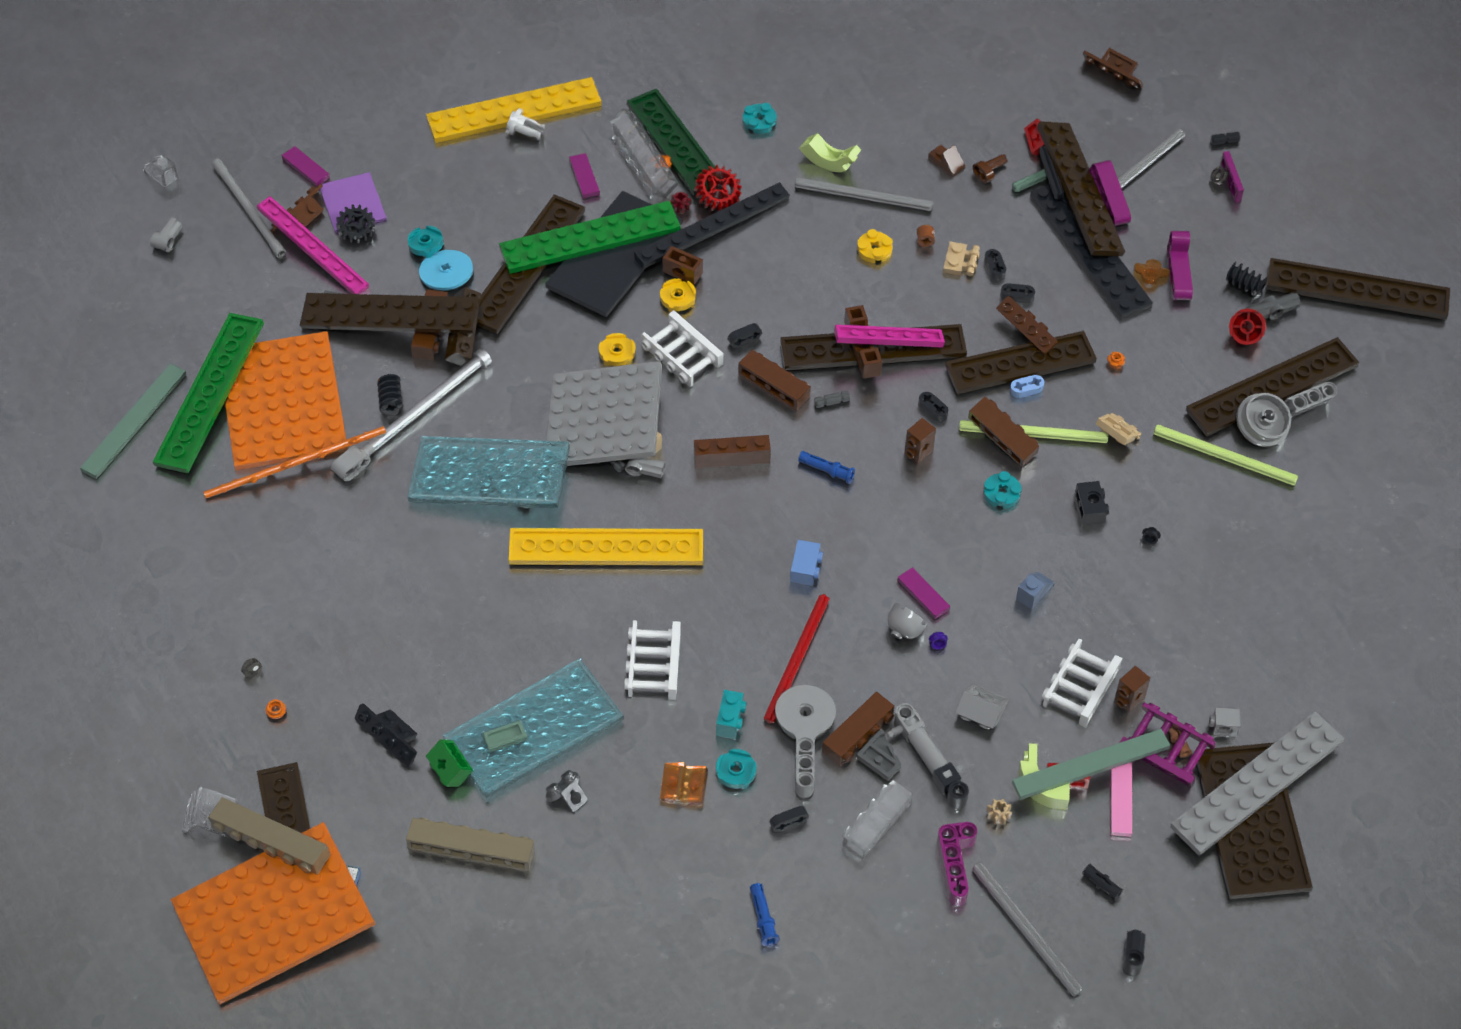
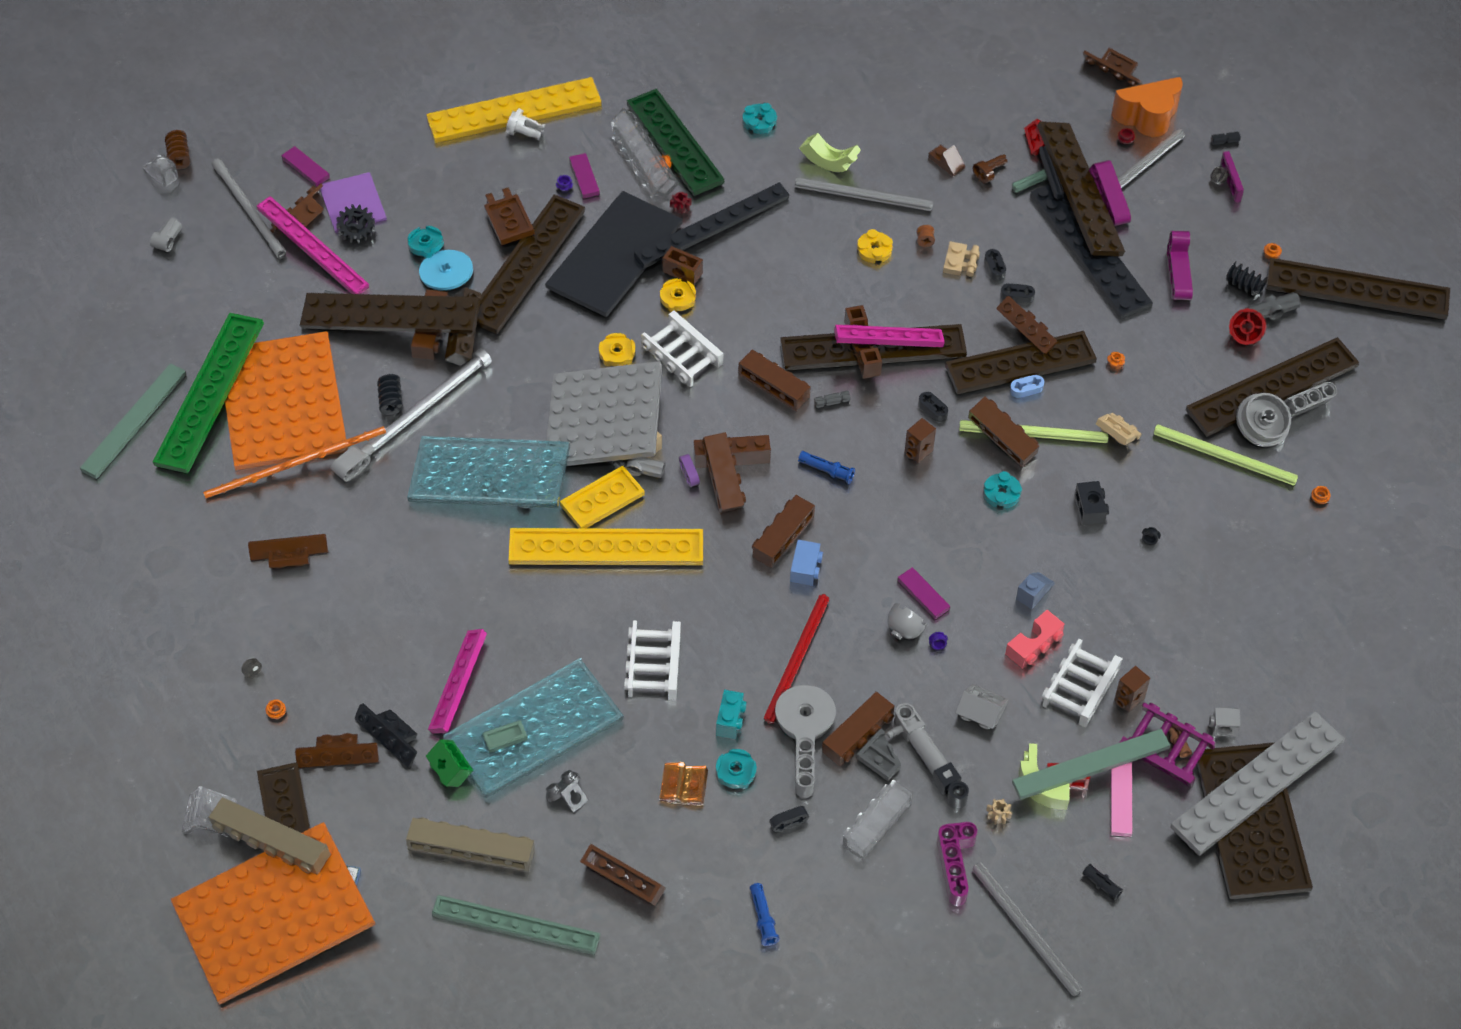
green plate [499,201,681,274] -> none
red gear [694,164,742,211] -> none
black beam [727,323,762,348] -> none
black piece [1122,929,1146,976] -> none
clear orange plate [1134,259,1170,285] -> none
none -> reddish brown piece [165,130,190,170]
none -> reddish brown bracket [248,534,328,569]
none -> reddish brown bracket [295,733,379,768]
none -> dark pink plate [428,629,487,734]
none -> sand green tile [432,895,600,955]
none -> reddish brown tile [484,187,535,245]
none -> dark purple plate [556,175,573,191]
none -> yellow plate [560,466,645,528]
none -> reddish brown brick [580,844,666,906]
none -> medium lavender beam [679,454,700,487]
none -> reddish brown brick [702,432,746,514]
none -> reddish brown brick [752,495,815,568]
none -> coral arch [1005,610,1065,669]
none -> orange brick [1111,77,1183,137]
none -> dark red plate [1117,128,1135,144]
none -> orange plate [1264,243,1282,260]
none -> orange plate [1311,486,1331,504]

